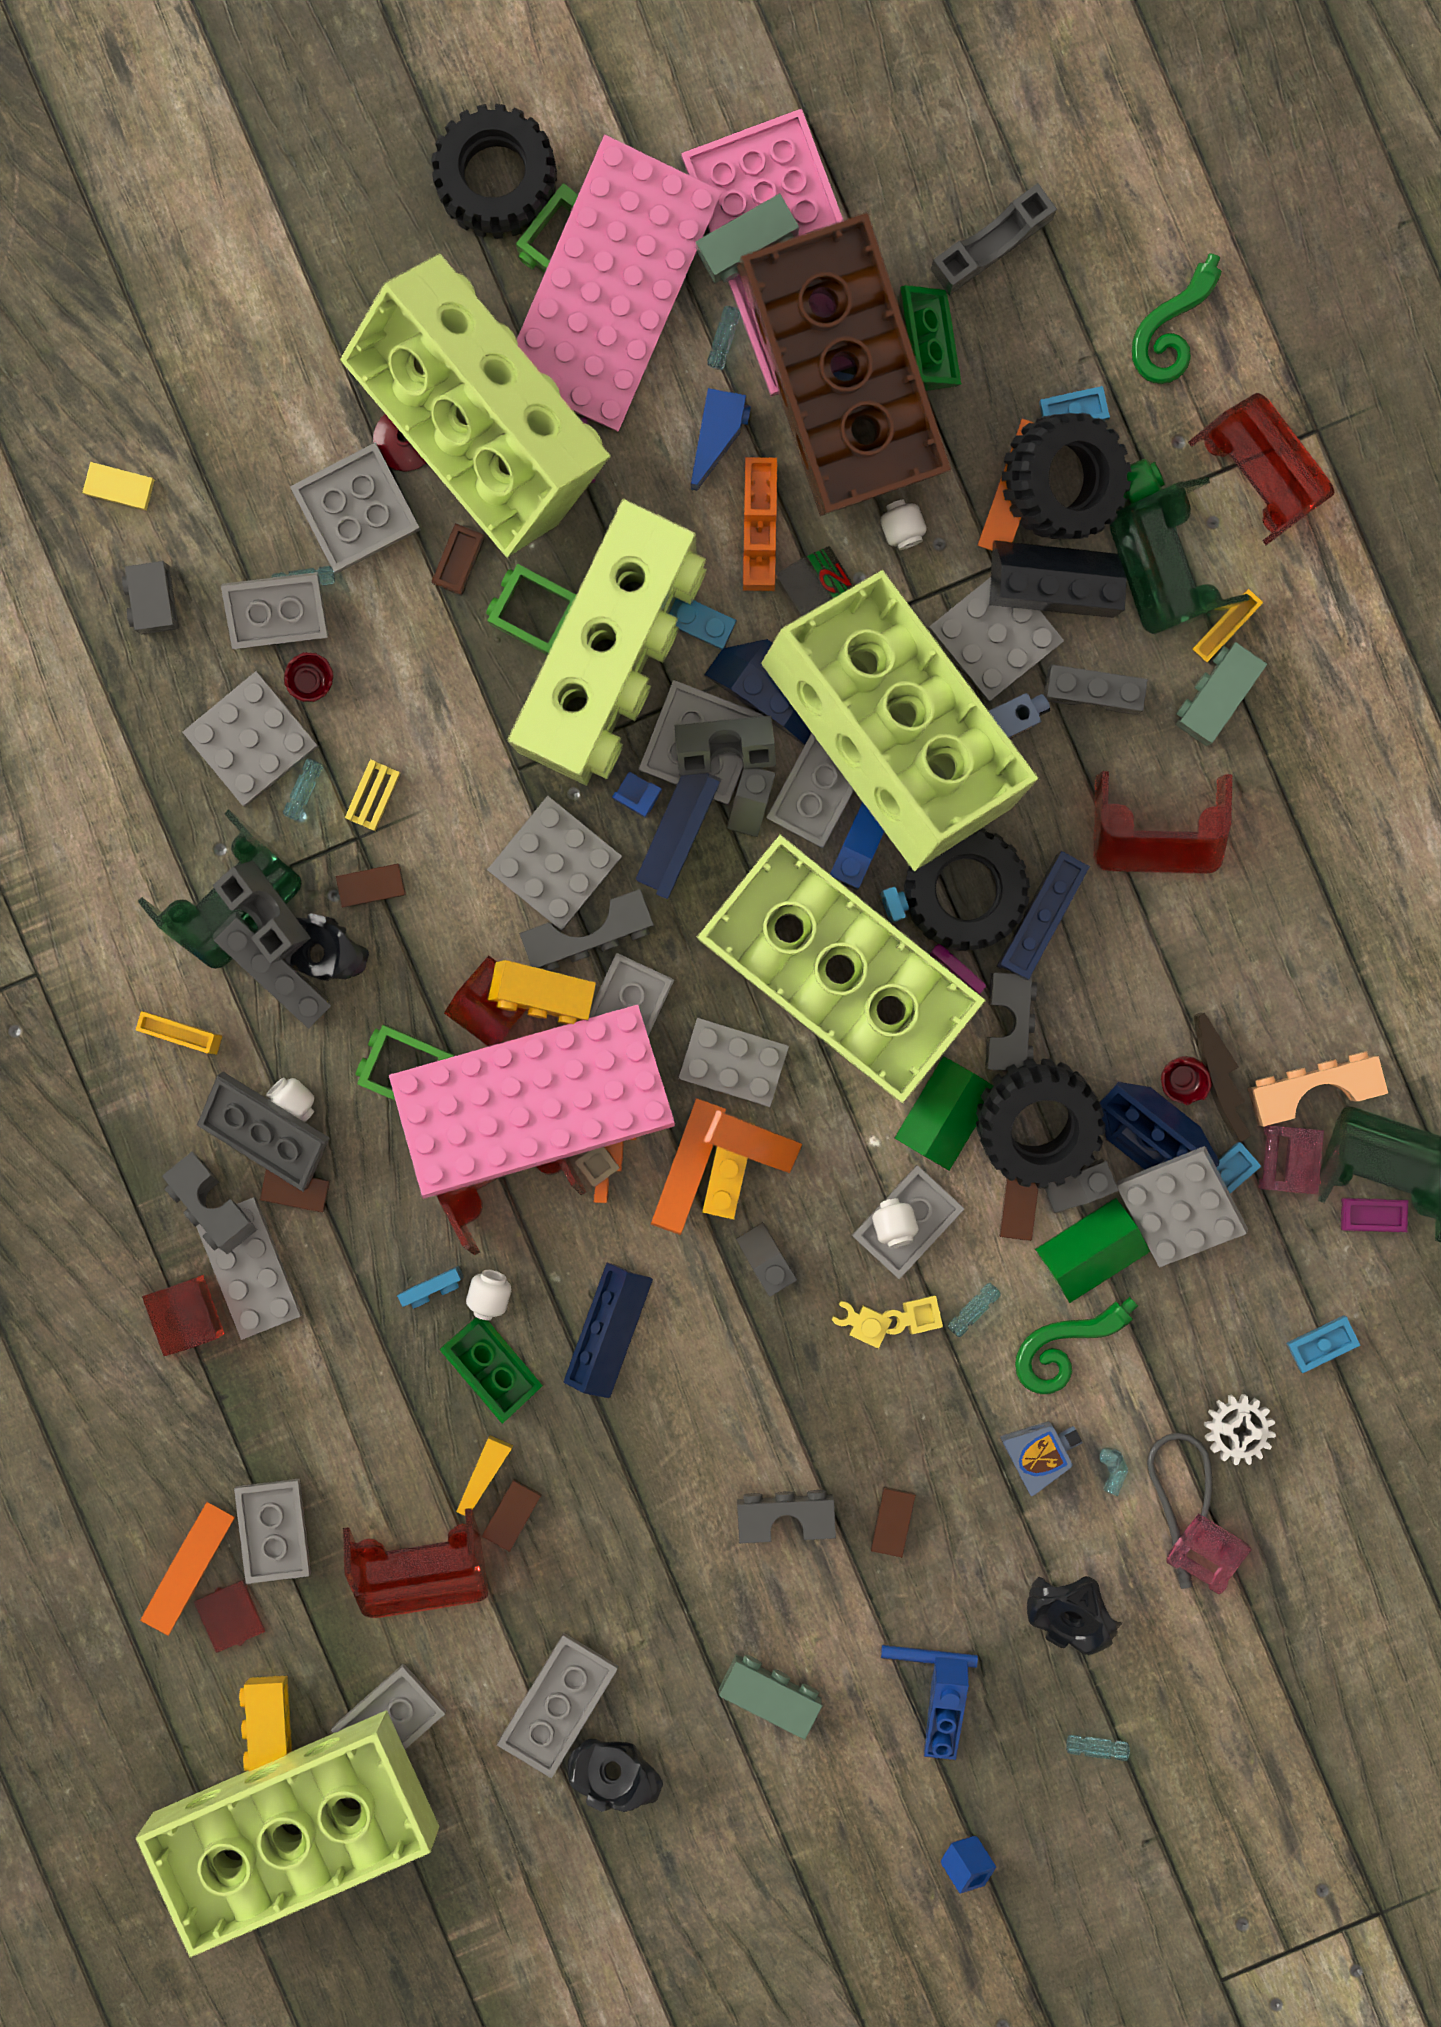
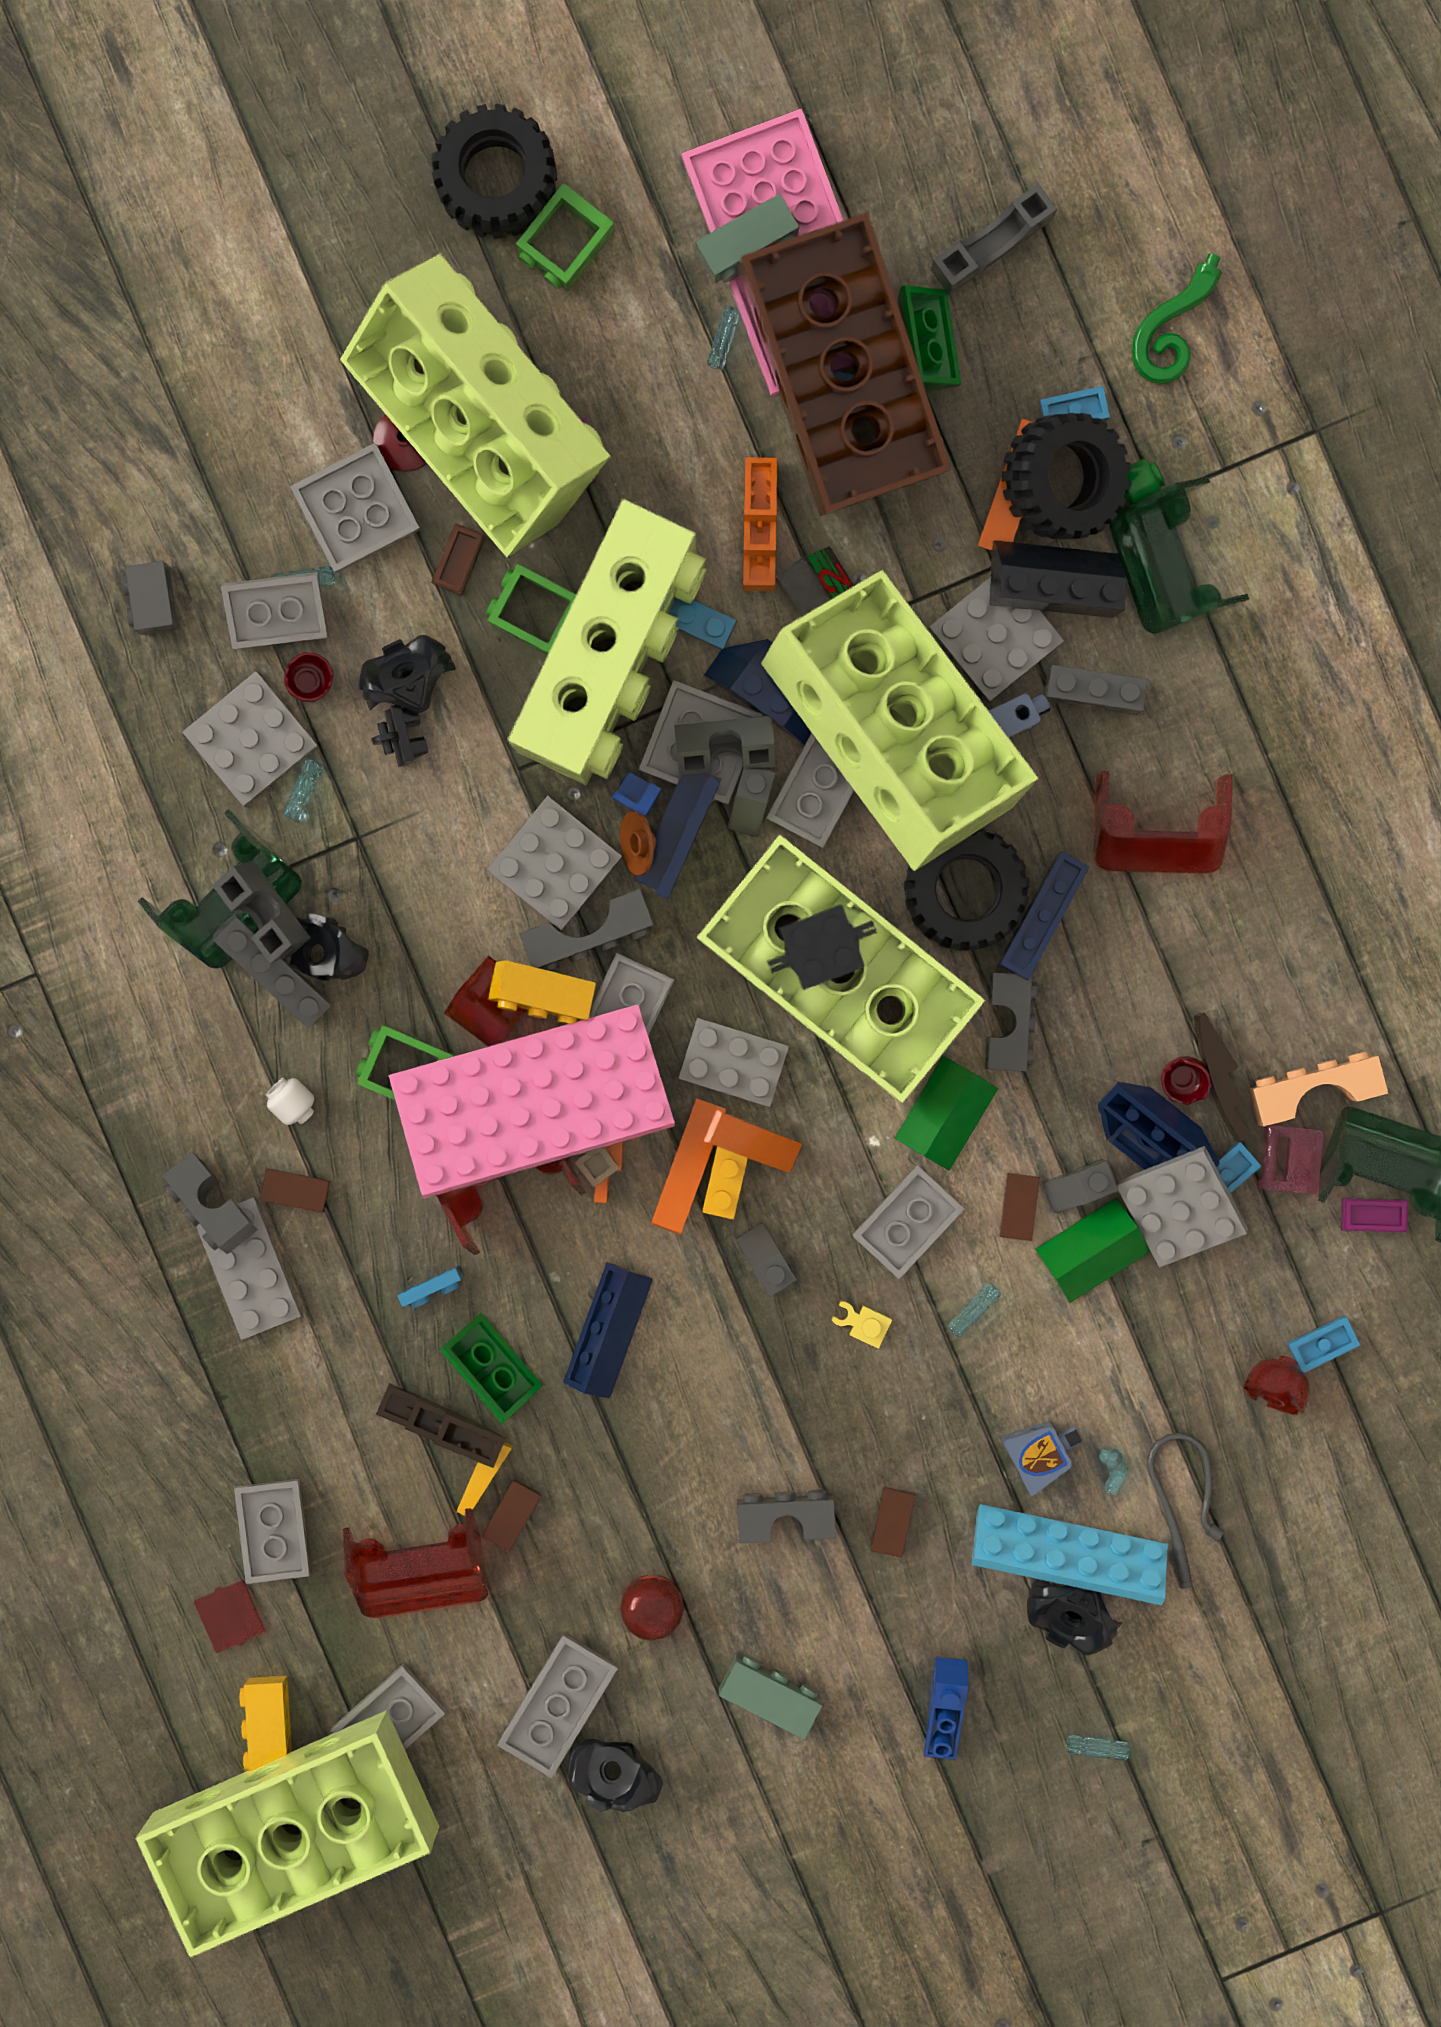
light yellow tile [82,462,155,511] -> none
yellow piece [135,1011,223,1055] -> none
orange slope [140,1502,235,1636] -> none
clear red slope [142,1274,225,1357] -> none
dark grey tile [197,1072,330,1192] -> none
reddish brown tile [336,863,406,908] -> none
light yellow tile [345,759,401,831] -> none
white head [466,1270,511,1320] -> none
bright pink plate [516,134,722,432] -> none
blue slope [691,388,751,491] -> none
blue slope [829,801,884,890] -> none
white head [872,1198,919,1249] -> none
dark azure plate [879,887,909,923] -> none
white head [880,499,927,550] -> none
blue bar [881,1645,978,1668] -> none
light yellow plate [883,1296,943,1335] -> none
magenta tile [928,944,986,995] -> none
blue panel [941,1836,996,1894] -> none
black tyre [976,1058,1105,1189] -> none
green plant [1015,1297,1138,1395] -> none
clear pink plate [1166,1513,1252,1594] -> none
sand green brick [1175,642,1267,747] -> none
clear red windscreen [1188,393,1334,545] -> none
yellow piece [1192,589,1263,663] -> none
white gear [1204,1394,1276,1465] -> none
none -> black piece [359,635,456,713]
none -> black hips [371,705,428,767]
none -> dark brown slope [376,1383,506,1468]
none -> dark orange dish [620,811,656,876]
none -> clear red cylinder [620,1575,684,1641]
none -> black plate [767,904,877,990]
none -> medium azure plate [971,1504,1168,1605]
none -> clear red cylinder [1242,1356,1310,1415]

